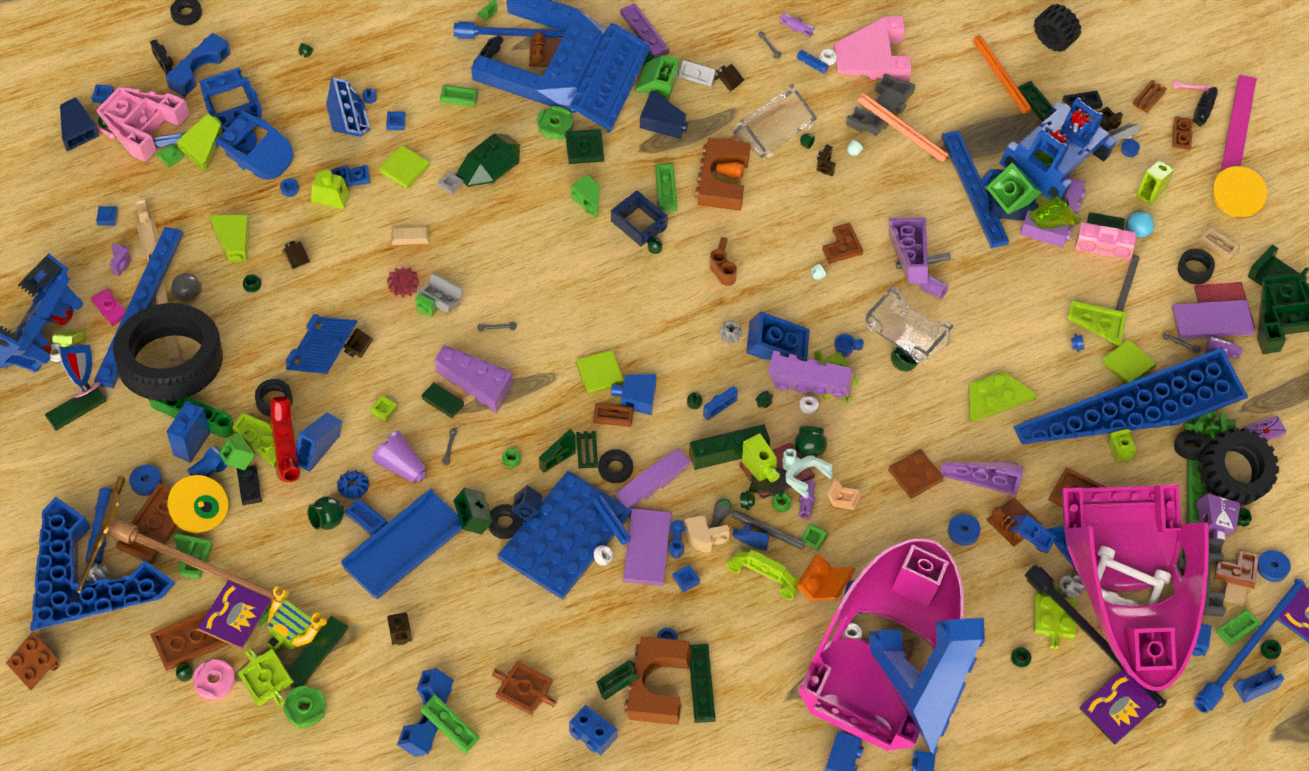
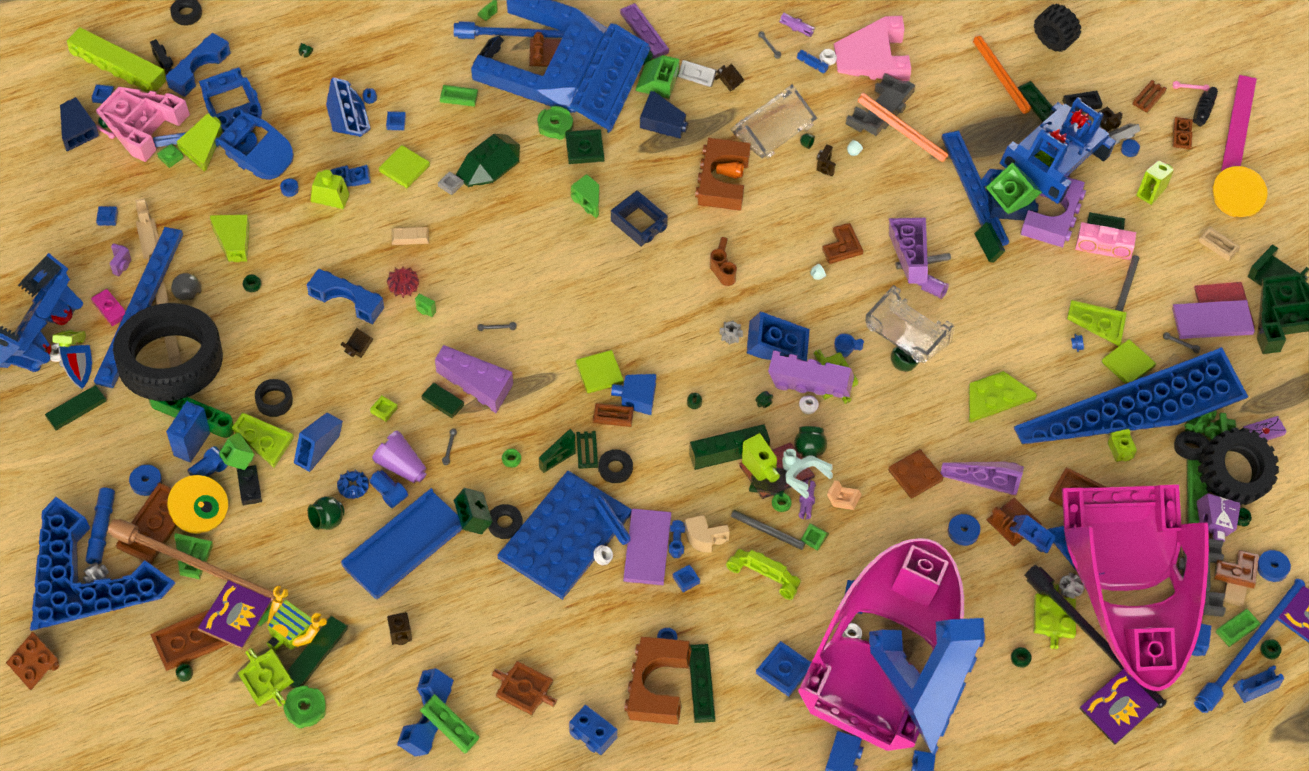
piece [74,382,100,397] -> none
pearl gold piece [77,476,125,594] -> none
bright pink tile [193,659,235,700] -> none
red plate [269,396,301,482] -> none
dark brown bracket [282,241,310,270] -> none
blue window [285,314,358,374] -> none
blue plate [345,498,388,535] -> none
light grey bracket [417,273,463,313] -> none
dark blue brick [511,485,543,521] -> none
dark green tile [596,660,639,700] -> none
medium lavender slope [615,448,691,509] -> none
dark green hinge [648,238,663,254] -> none
bright green tile [655,164,677,211] -> none
blue plate [703,386,738,420] -> none
dark grey piece [709,499,732,528] -> none
blue slope [732,525,769,551] -> none
dark green plate [740,490,755,510] -> none
orange bracket [796,554,855,601] -> none
clear neon green wing [1029,196,1081,229] -> none
white bar [1097,546,1172,606] -> none
medium azure hair [1126,211,1155,238] -> none
black tyre [1178,248,1215,285] -> none
medium lavender hinge [1206,336,1242,359] -> none
none -> lime brick [67,27,167,92]
none -> blue arch [307,268,384,325]
none -> blue piece [369,470,408,508]
none -> blue plate [756,641,811,697]
none -> dark green tile [974,222,1005,263]

